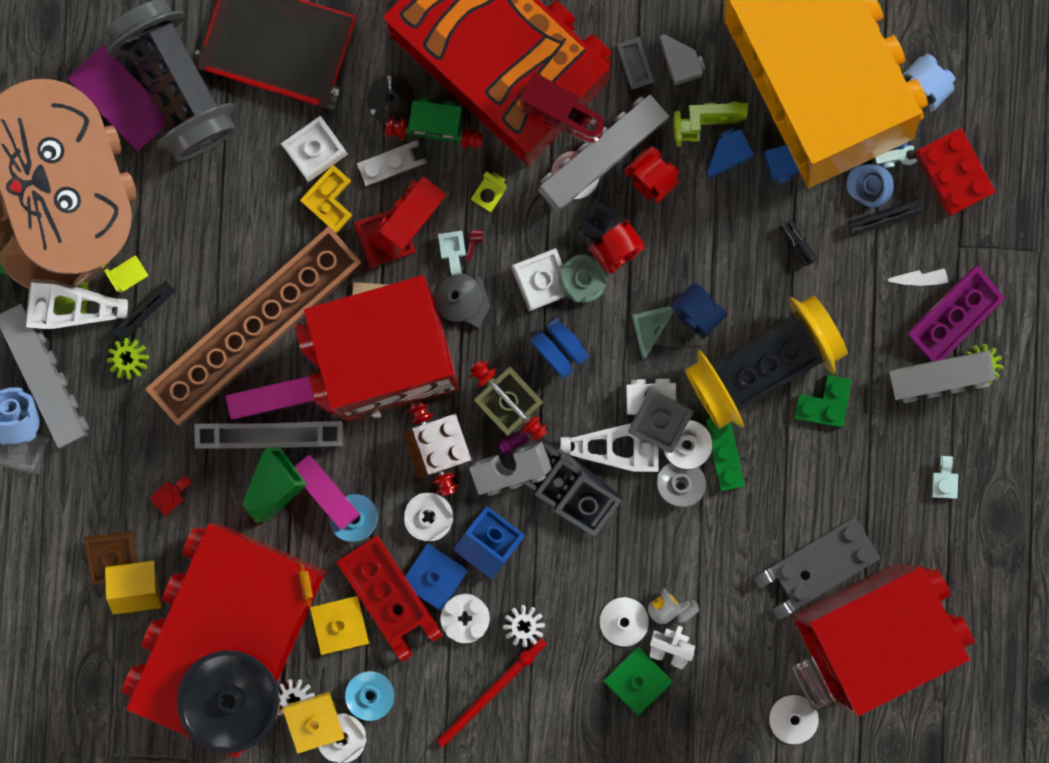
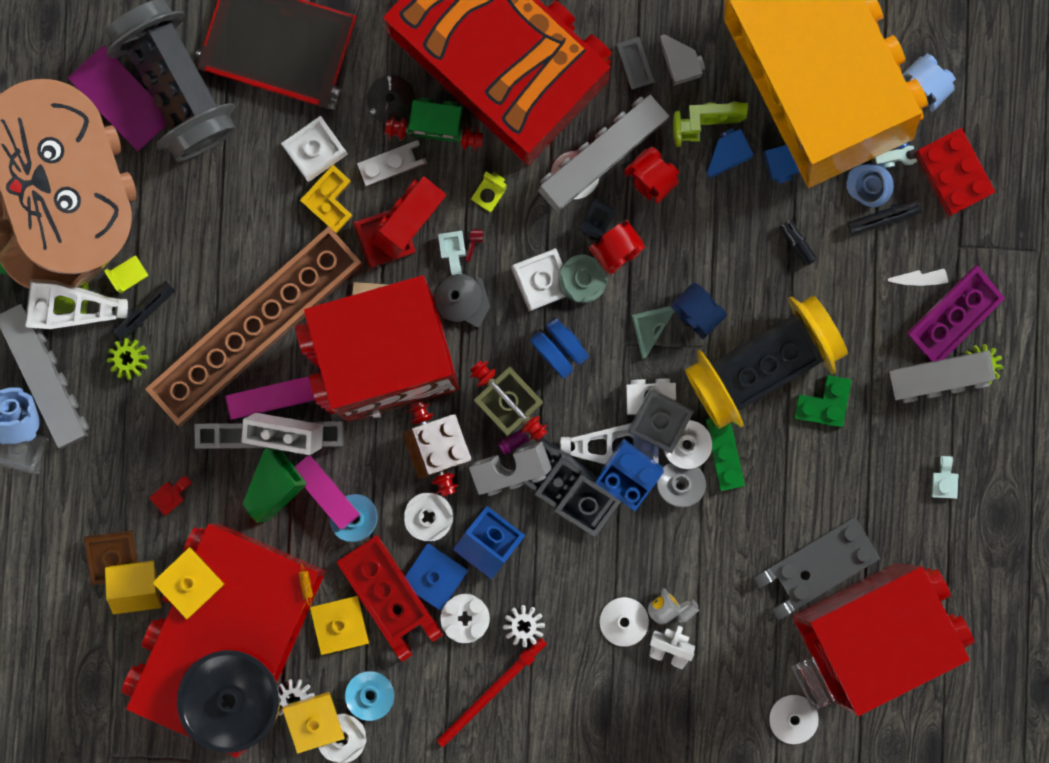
dark red brick [520,72,604,144] -> none
green plate [603,646,673,716] -> none
none -> yellow plate [152,547,225,619]
none -> white brick [242,413,323,455]
none -> blue slope [595,439,664,511]

